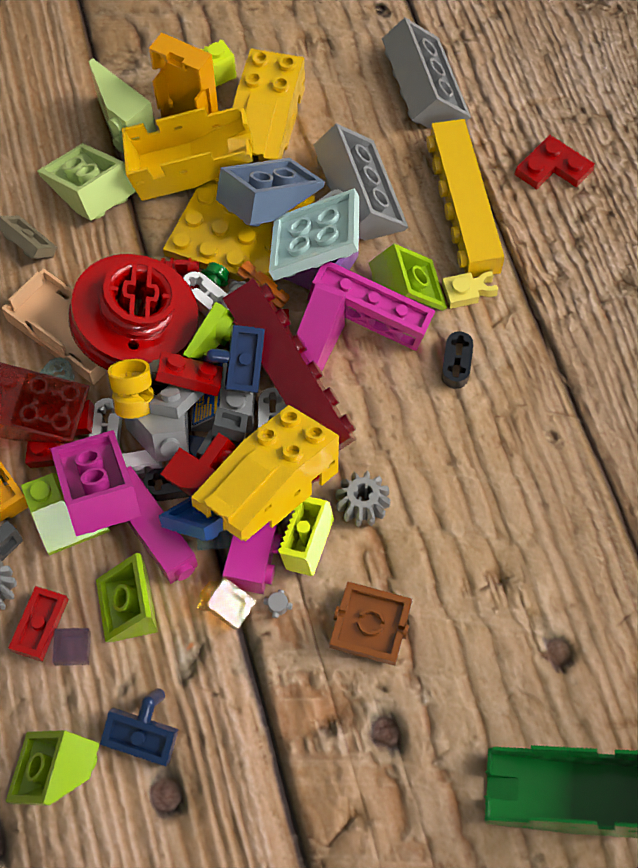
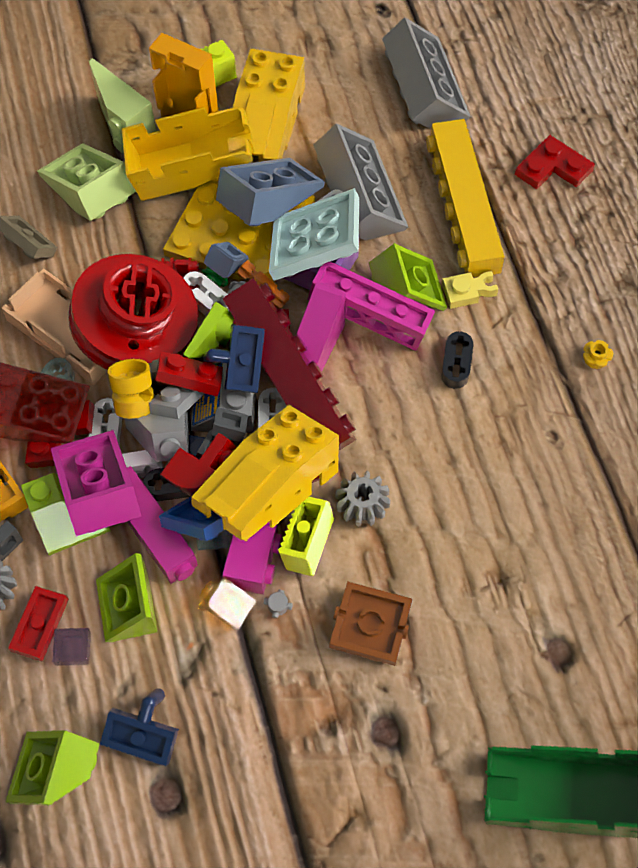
none -> sand blue slope [204,242,249,278]
none -> yellow plate [583,340,613,369]

